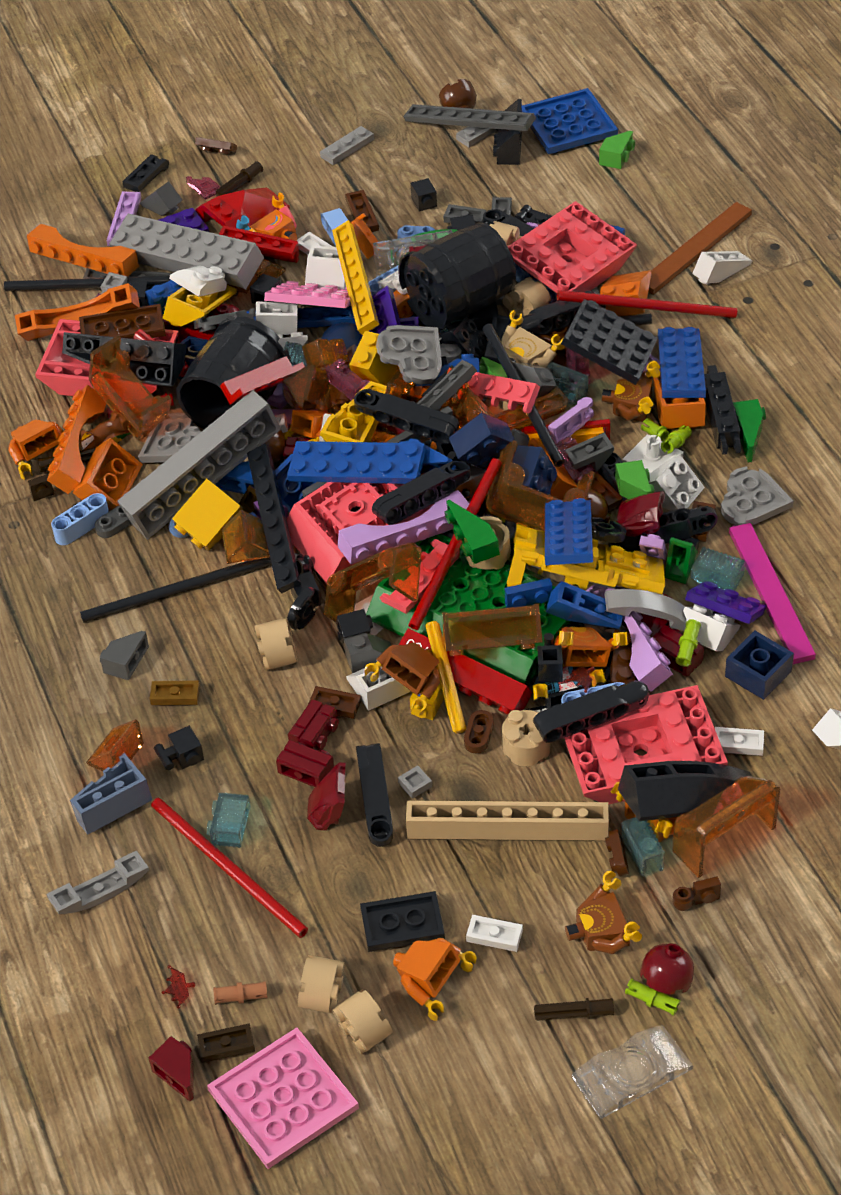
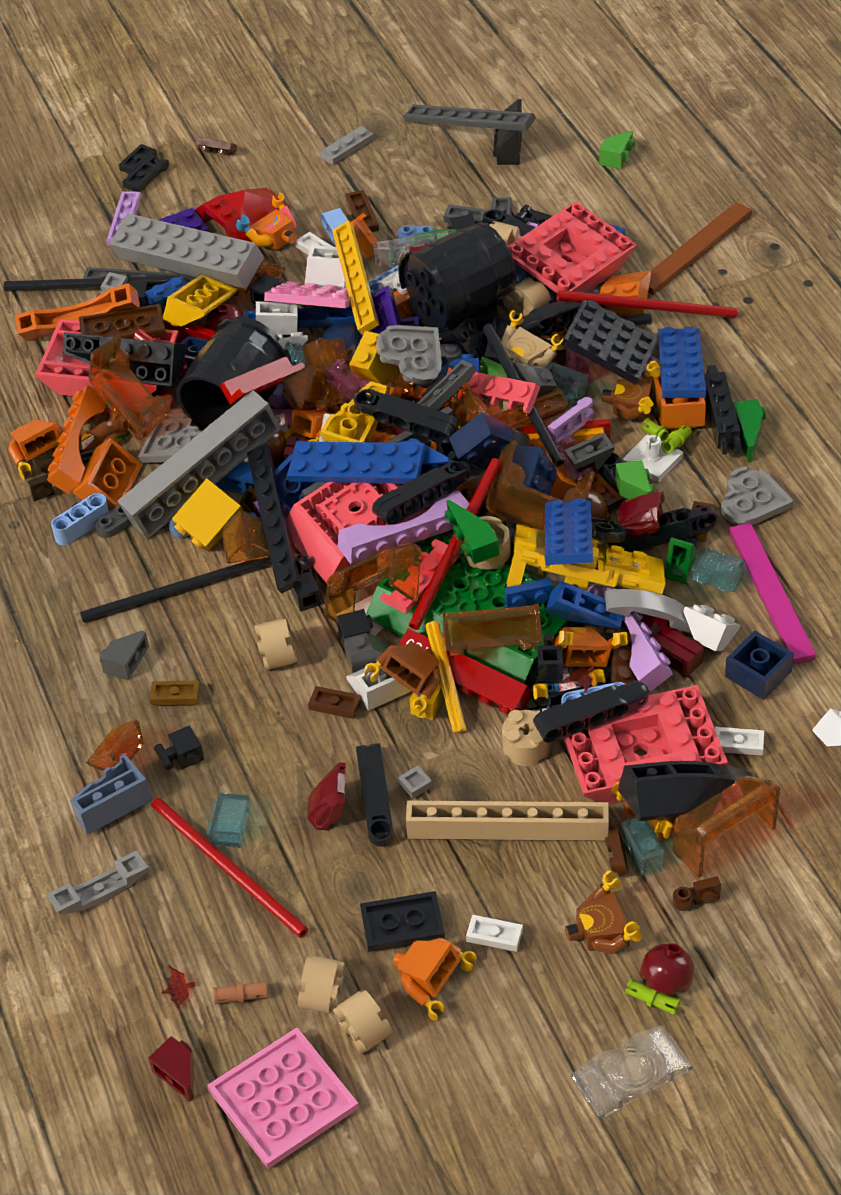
orange arch [27,224,139,277] -> none
dark grey slope [140,181,182,216] -> none
white slope [169,266,227,297] -> none
clear pink tile [186,176,220,200] -> none
dark grey plate [192,308,256,332] -> none
dark brown plate [197,1023,255,1063] -> none
dark brown axle [215,161,263,197] -> none
red fence [219,225,299,263] -> none
dark red brick [276,740,334,787] -> none
black tile [287,587,321,631] -> none
dark red brick [288,699,339,751] -> none
black brick [410,178,437,211] -> none
reddish brown cylinder [439,79,477,109] -> none
light grey plate [456,127,495,148] -> none
reddish brown plate [464,710,494,754] -> none
blue plate [522,88,618,154] -> none
dark brown axle [534,998,614,1021] -> none
lavender hinge [639,534,667,564] -> none
white slope [649,454,705,511] -> none
lime pin [676,619,701,667] -> none
dark purple plate [685,581,766,624] -> none
white slope [692,251,752,285] -> none
none -> black plate [119,144,157,174]

